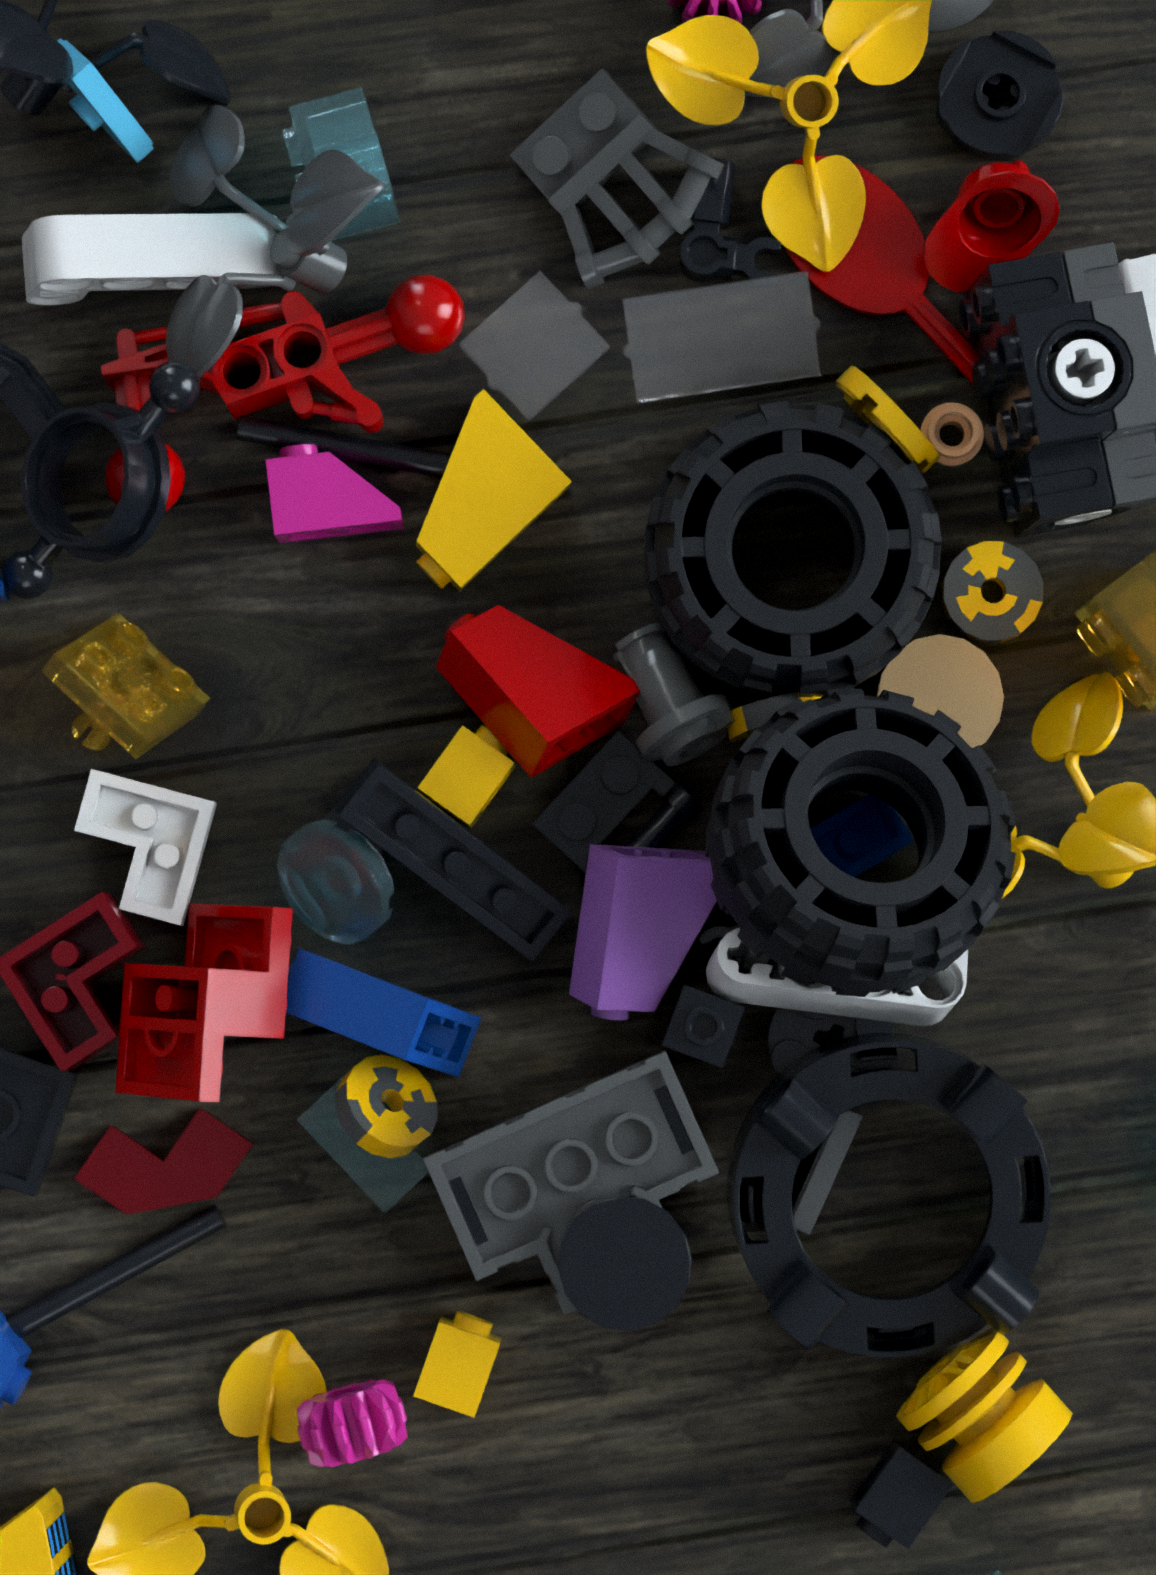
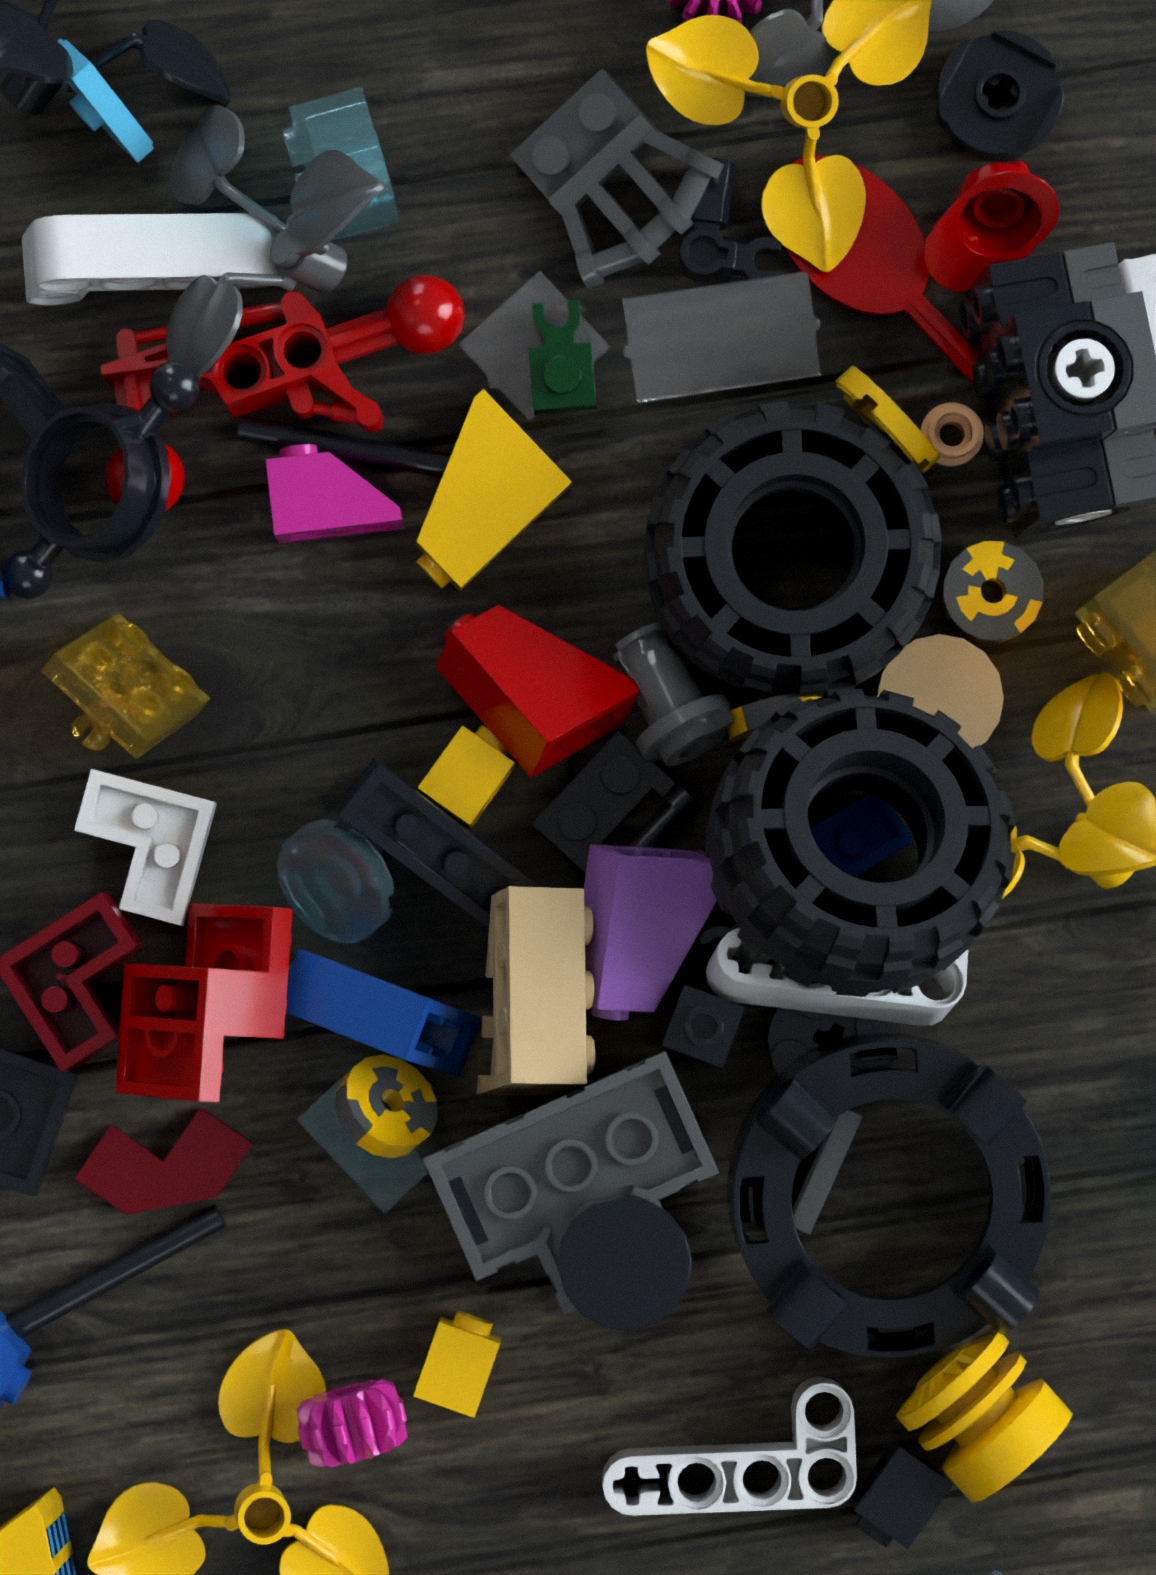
none -> tan wedge [477,886,595,1096]
none -> dark green plate [528,299,597,415]
none -> white beam [602,1376,857,1516]

